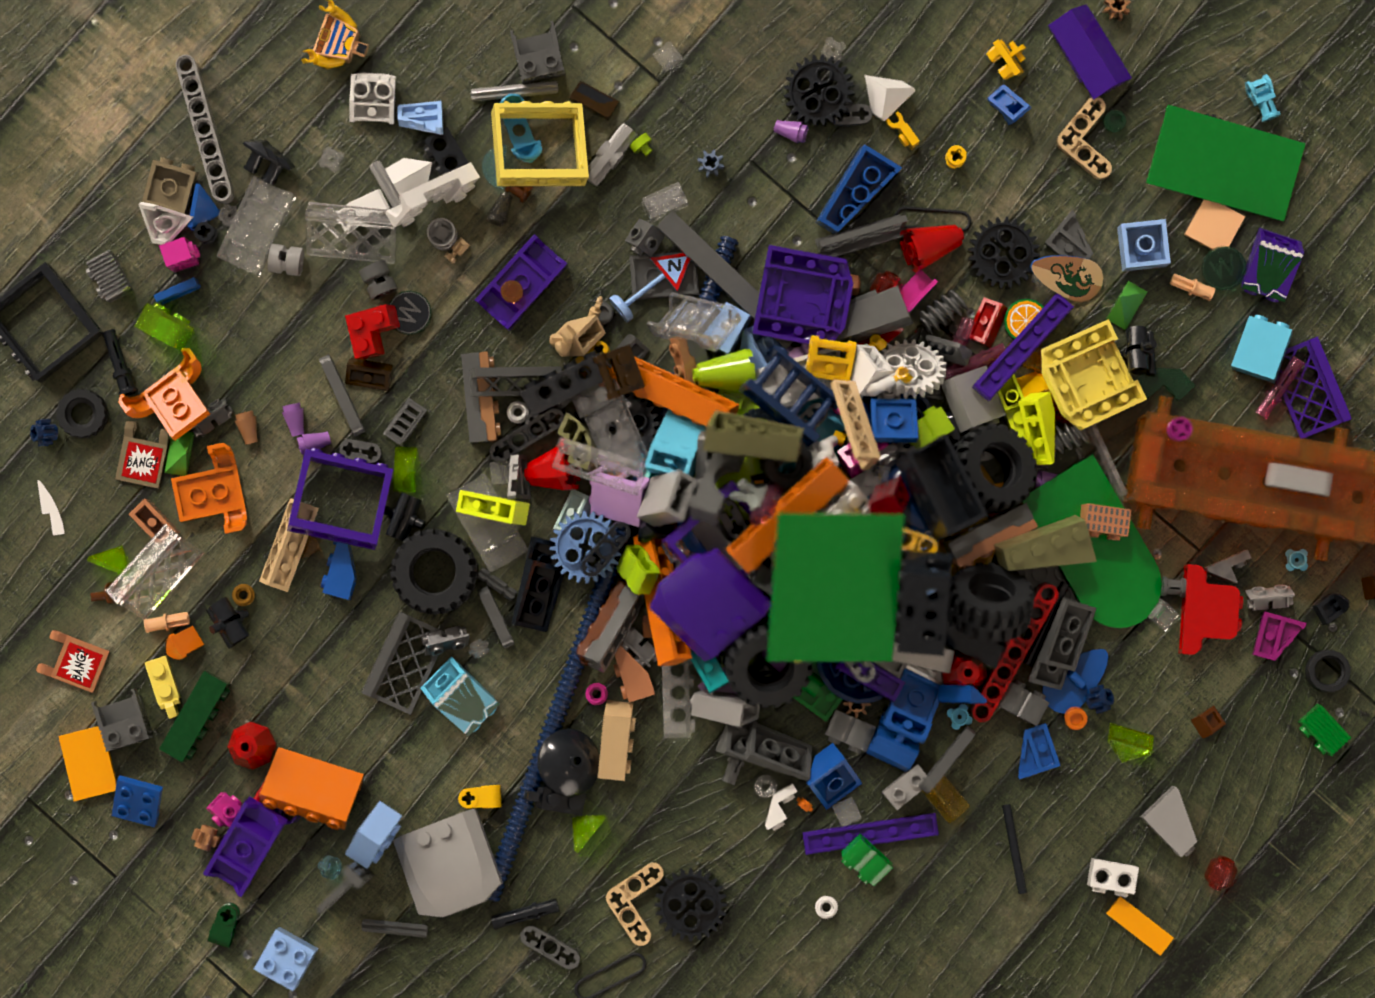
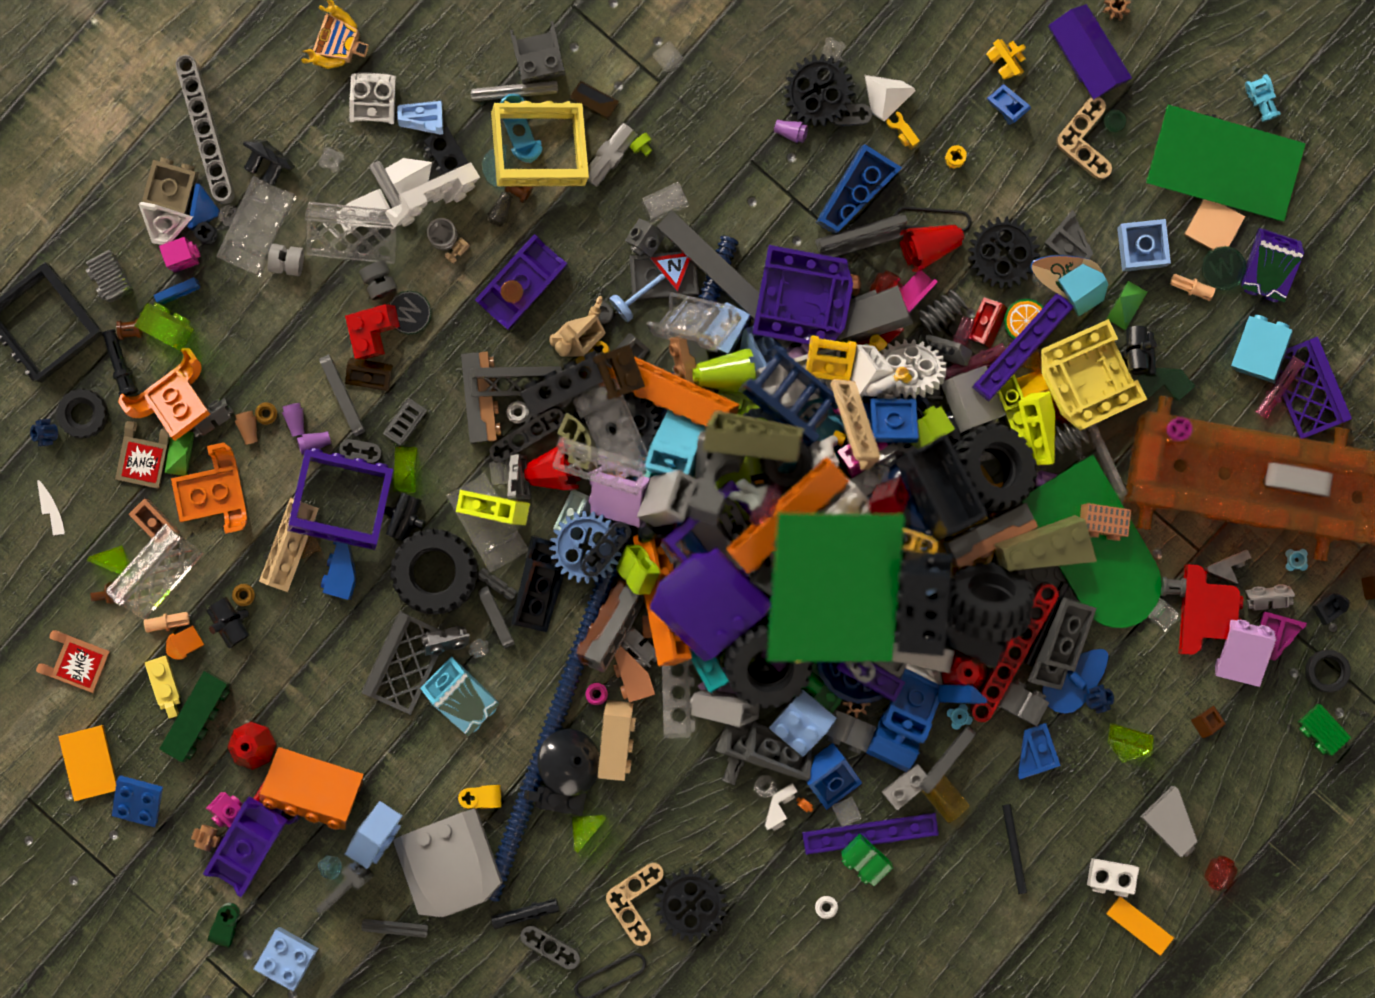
dark grey piece [91,689,154,752] -> none
sand blue gear [697,150,724,178] -> none
orange tile [1064,707,1088,730] -> none
none -> reddish brown bush [116,318,143,341]
none -> pearl gold plate [255,402,278,425]
none -> light blue brick [769,689,836,757]
none -> medium azure slope [1058,264,1108,316]
none -> lavender panel [1215,620,1276,687]

